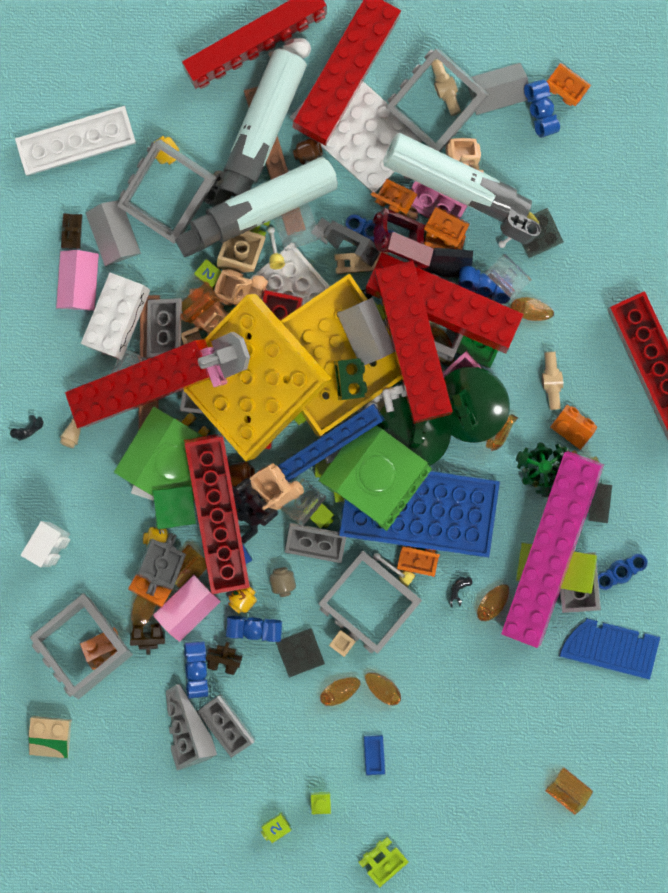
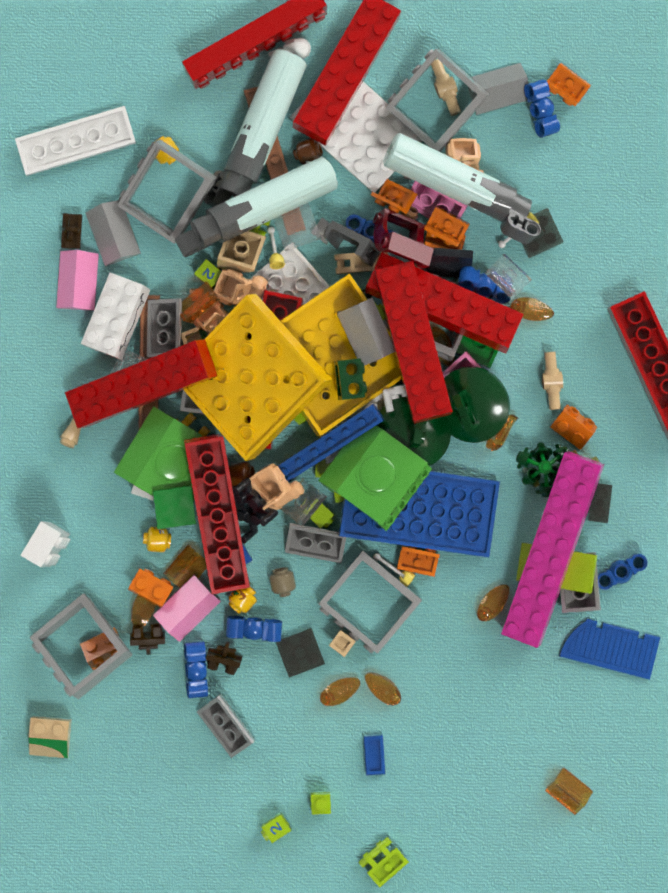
black piece [10,415,44,441] -> none
dark grey plate [136,533,186,596] -> none
light grey wedge [166,684,217,770] -> none
light grey piece [198,332,250,378] -> none
bright pink tile [201,347,227,387] -> none
black piece [448,576,473,608] -> none

